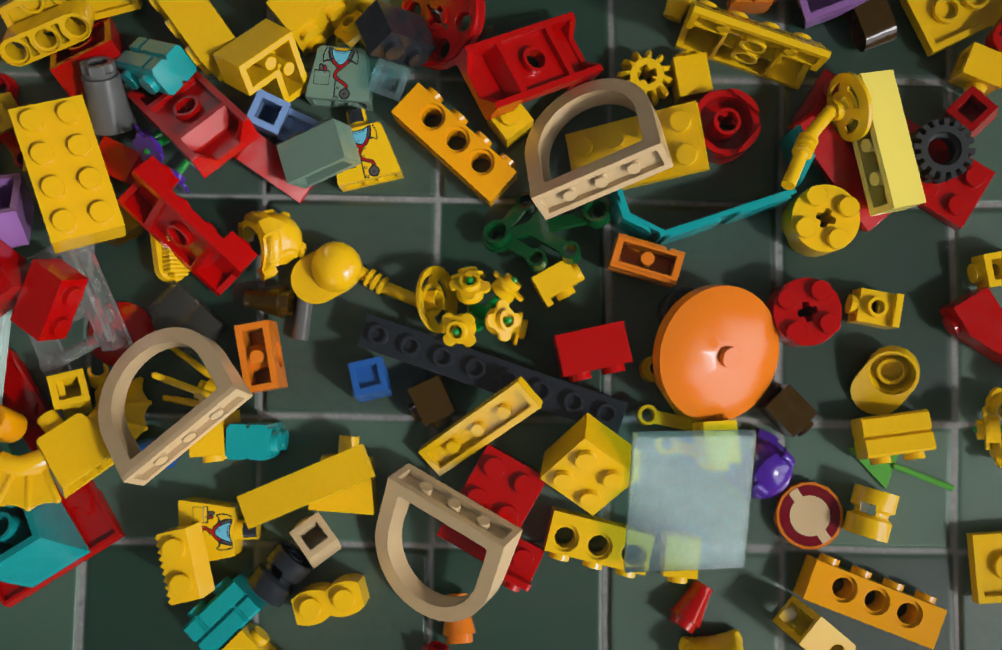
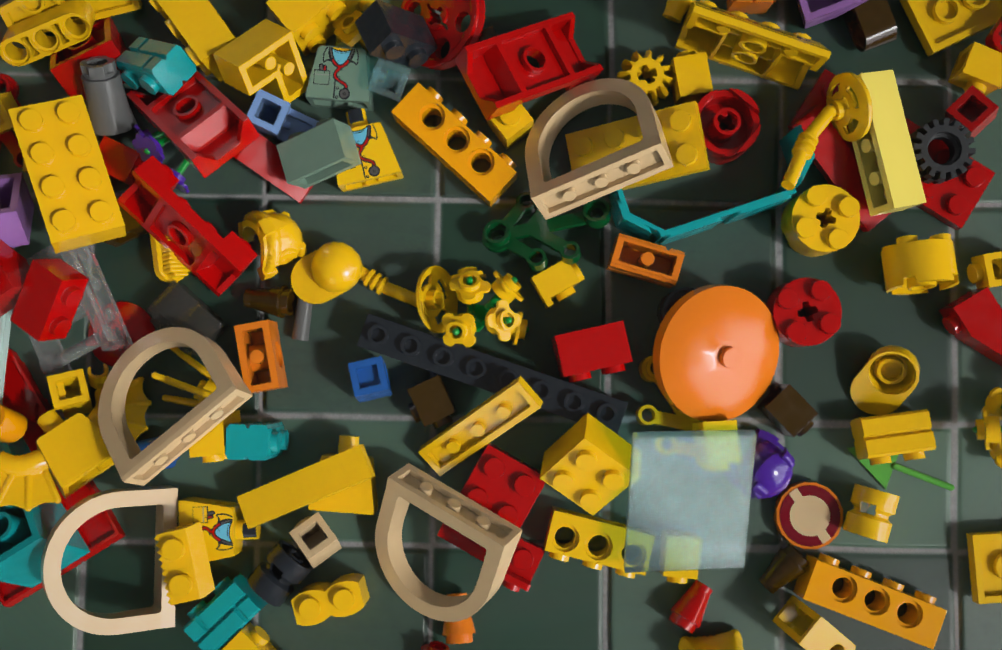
yellow brick [845,288,905,330] -> none
none -> tan window [41,485,178,635]
none -> dark brown cone [759,543,810,594]
none -> yellow brick [881,233,959,295]

